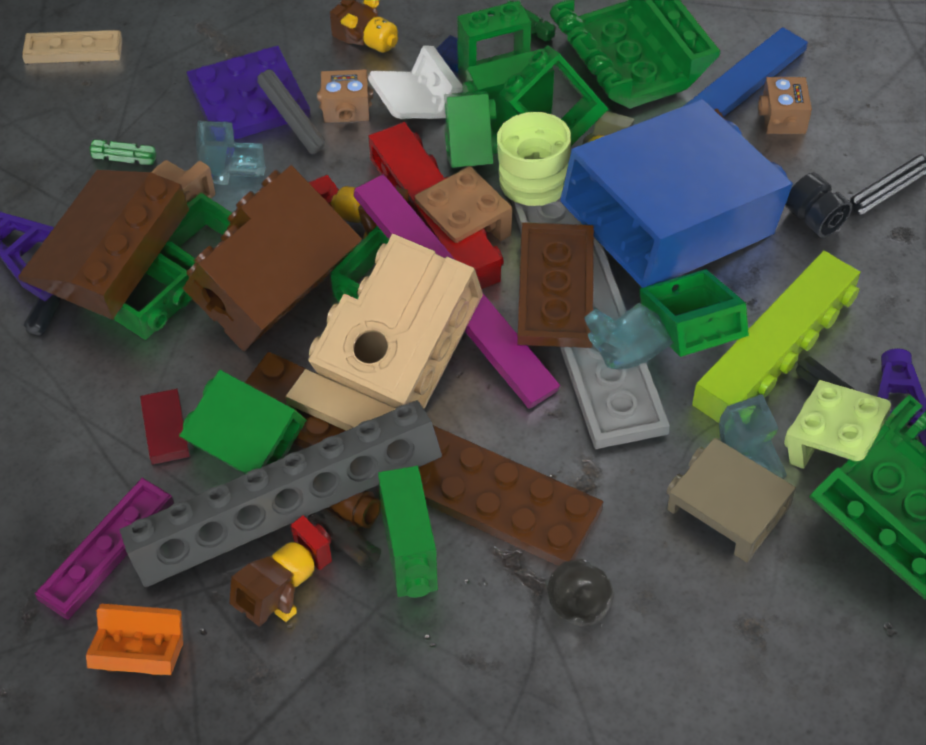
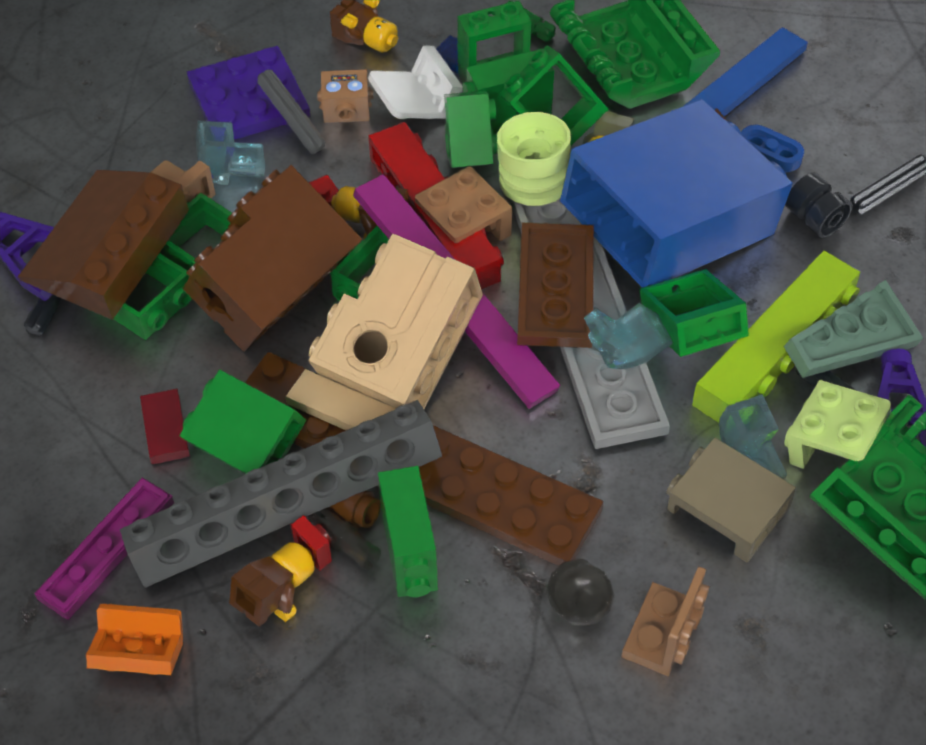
tan tile [22,30,122,64] -> none
green axle [90,139,156,166] -> none
medium nougat head [758,77,812,134] -> none
none -> medium nougat bracket [621,566,710,677]
none -> blue plate [741,125,804,172]
none -> sand green wing [784,280,924,378]

